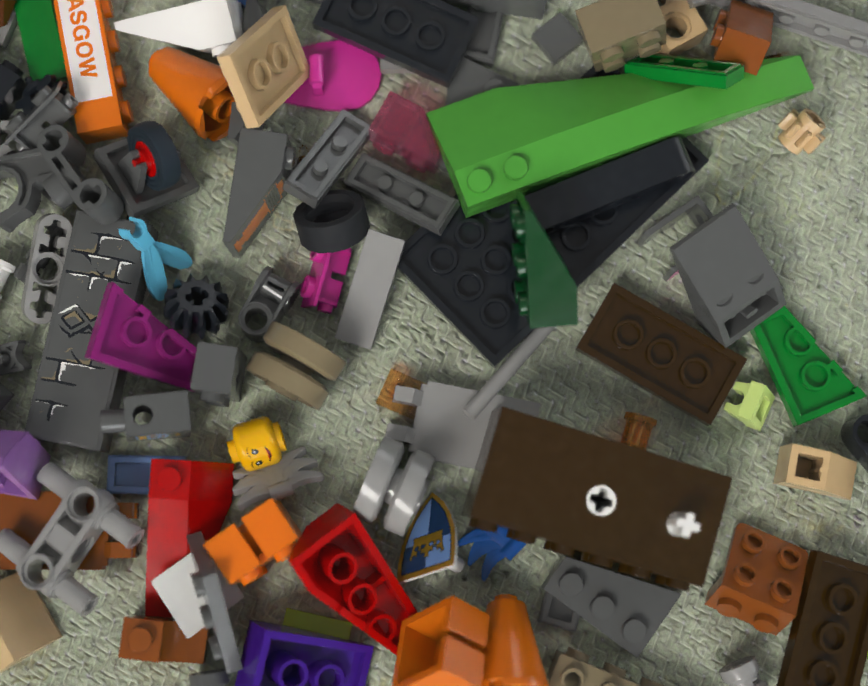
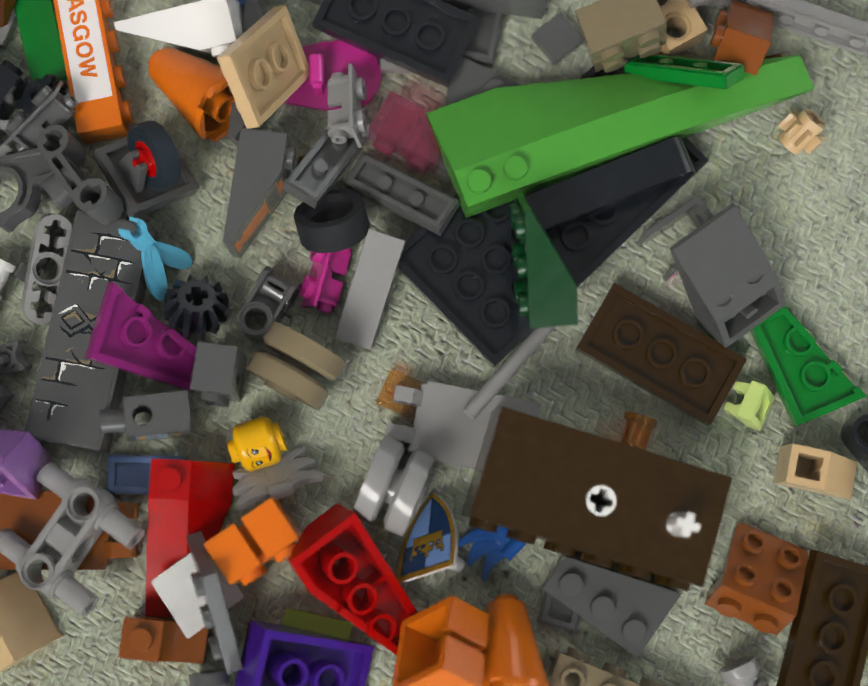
none -> light grey hinge [327,63,367,148]

